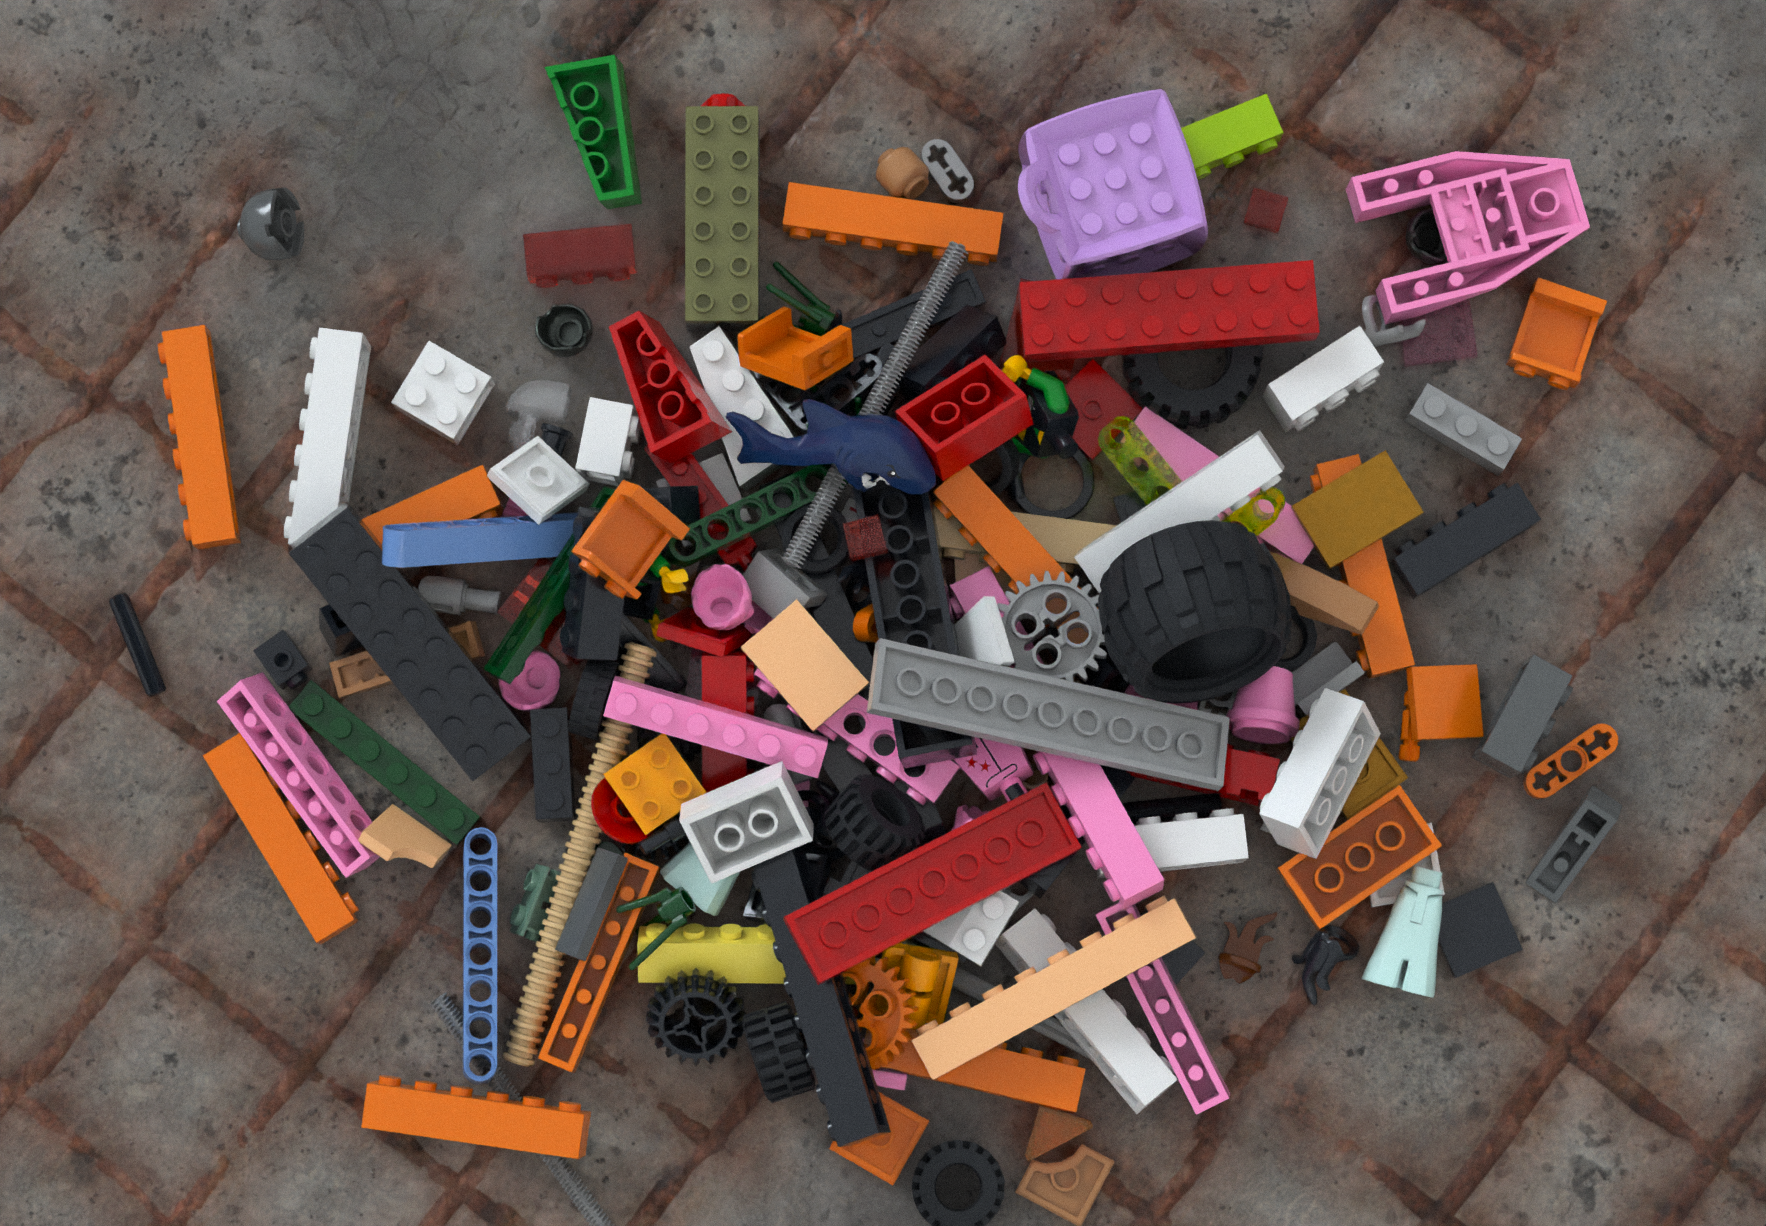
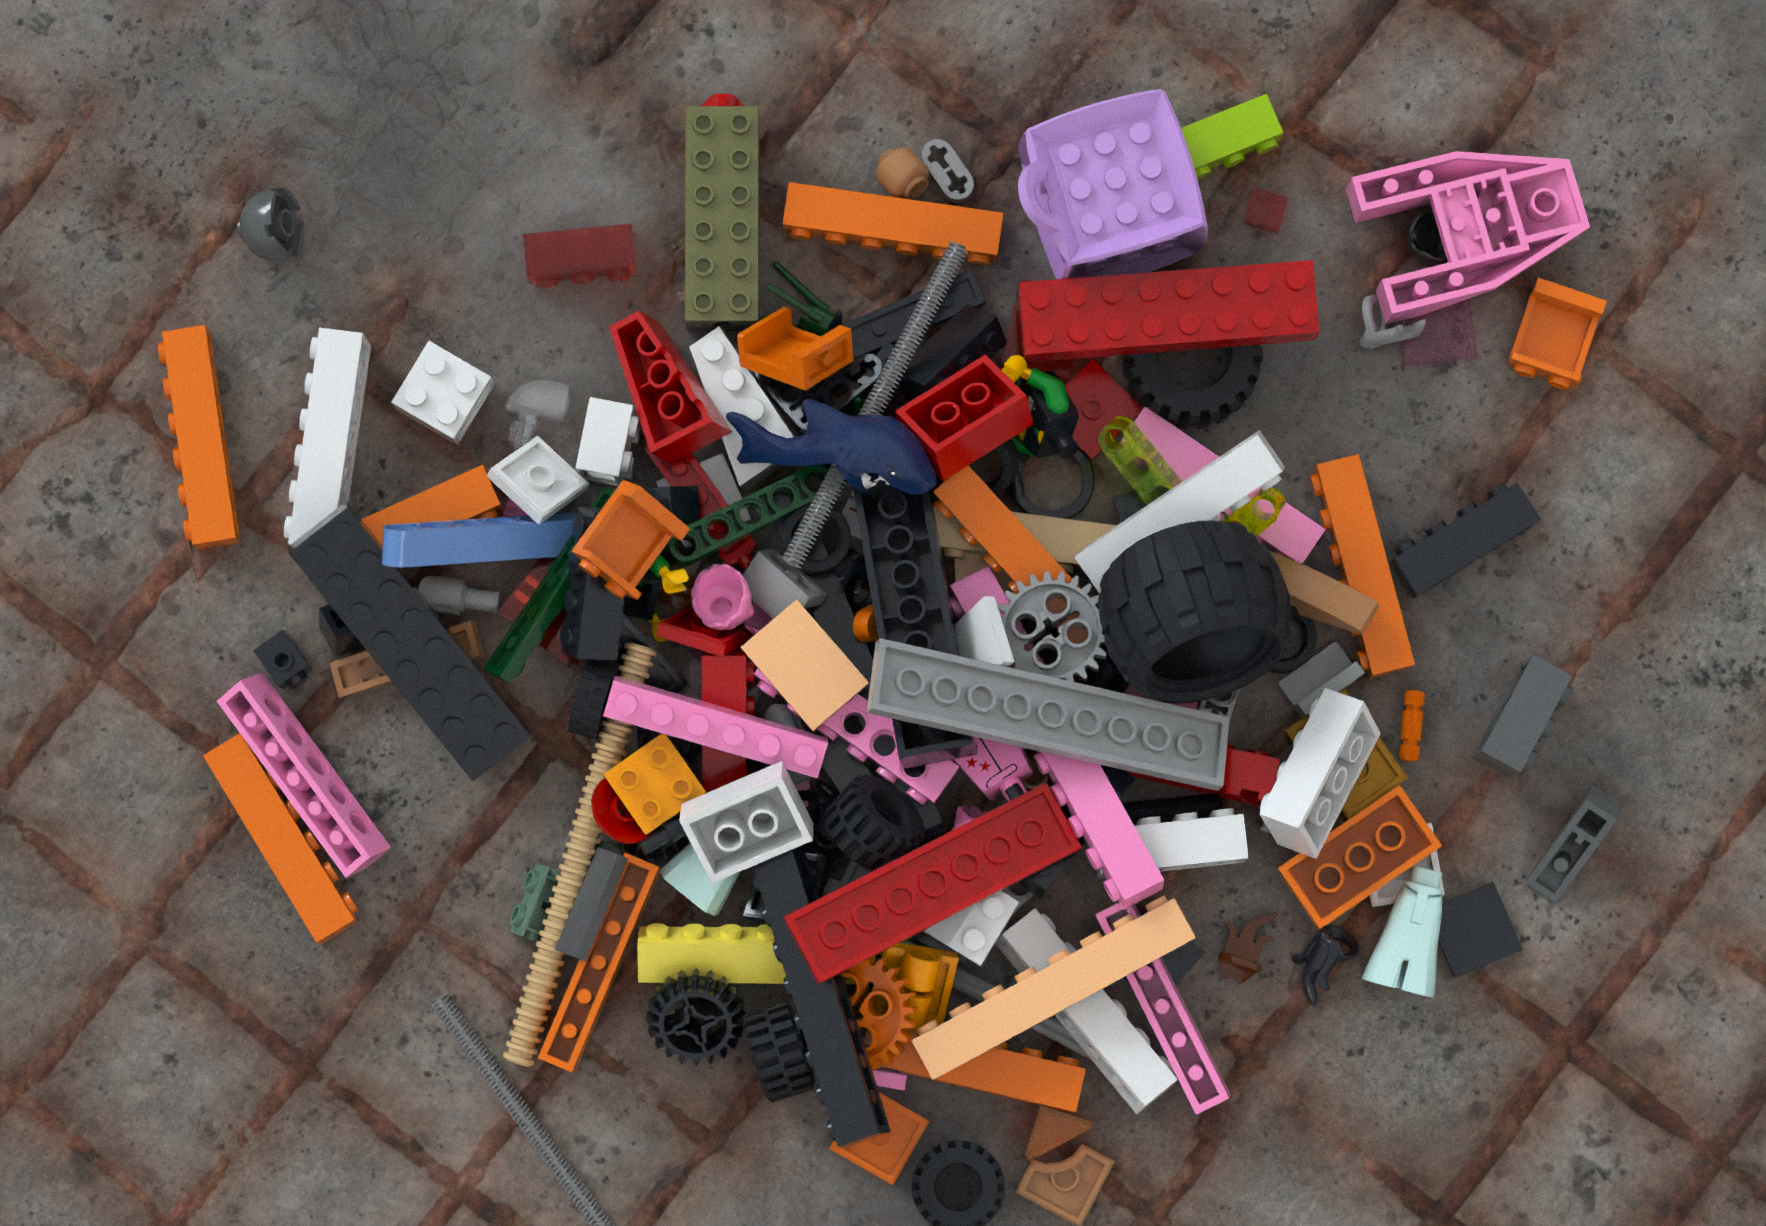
black axle [109,593,166,697] -> none
dark green plate [289,680,481,846] -> none
light nougat tile [358,804,452,868] -> none
orange brick [361,1075,591,1159] -> none
medium blue beam [463,827,497,1085] -> none
bright pink hair [499,650,560,711] -> none
black brick [530,707,576,823] -> none
pearl dark grey hair [535,304,593,358] -> none
black bush [541,423,573,457] -> none
green wedge [545,55,642,210] -> none
dark green plant [616,886,696,970] -> none
clear red tile [843,515,888,561] -> none
bright pink piece [1226,666,1300,744] -> none
white brick [1262,326,1384,432] -> none
pearl gold tile [1291,450,1424,569] -> none
light grey brick [1405,383,1522,476] -> none
orange tile [1406,664,1484,741] -> none
orange beam [1523,723,1618,799] -> none

